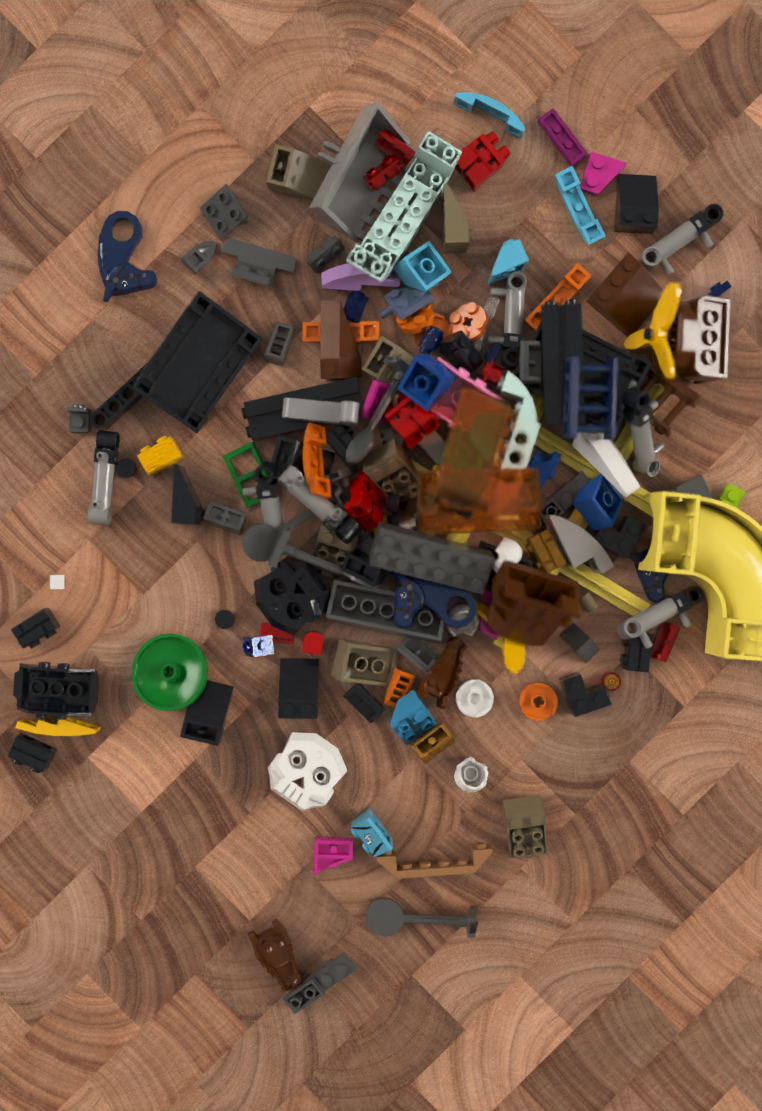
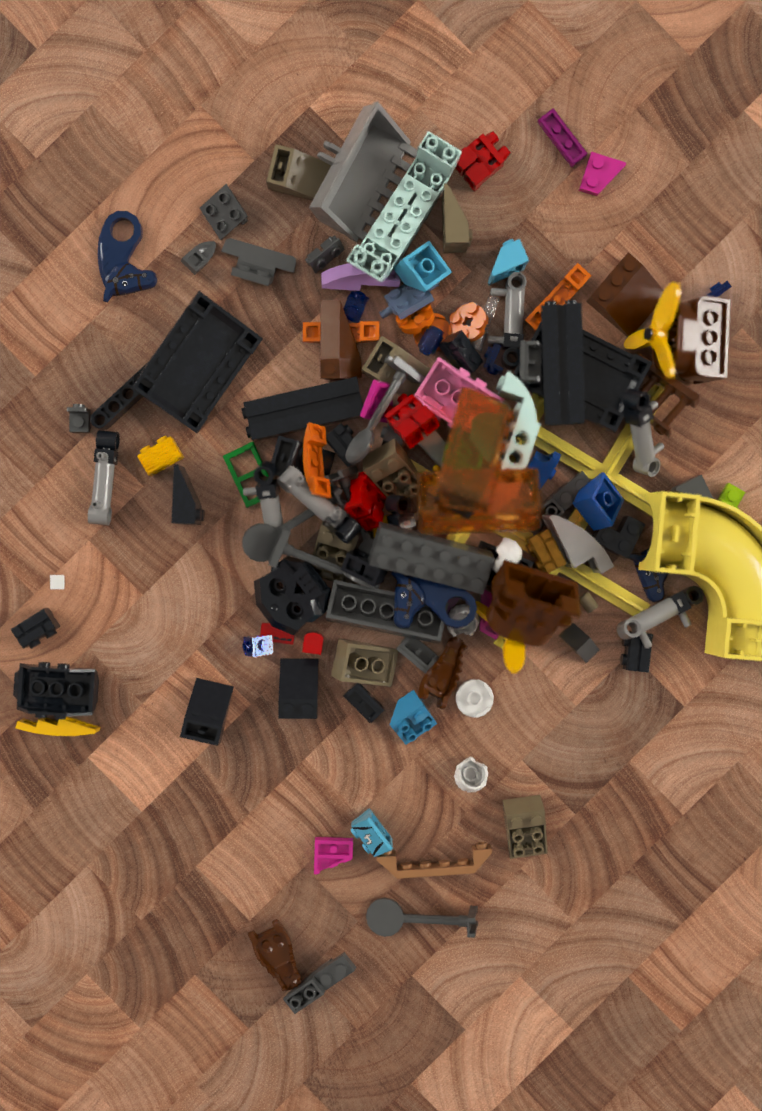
black brick [8,733,57,773] -> none
black tile [116,459,137,478] -> none
green dish [131,633,208,711] -> none
dark grey hinge [203,501,247,536] -> none
black tile [215,610,235,629] -> none
dark grey slope [264,322,295,366] -> none
white brick [268,732,347,812] -> none
light grey beam [282,398,359,426] -> none
red hinge [363,154,404,191] -> none
red hinge [374,129,416,168] -> none
orange slope [382,668,416,708] -> none
blue slope [397,353,457,411] -> none
pearl gold brick [411,722,456,764] -> none
medium azure slope [454,92,525,139] -> none
red hinge [481,359,503,382] -> none
orange plate [519,682,558,721] -> none
medium azure slope [554,166,606,245] -> none
black brick [559,672,612,717] -> none
dark blue fence [562,356,619,440] -> none
white wedge [572,423,640,497] -> none
clear red tile [601,671,621,691] -> none
black slope [614,174,659,234] -> none
light grey piece [638,204,723,275] -> none
red hinge [651,621,680,663] -> none

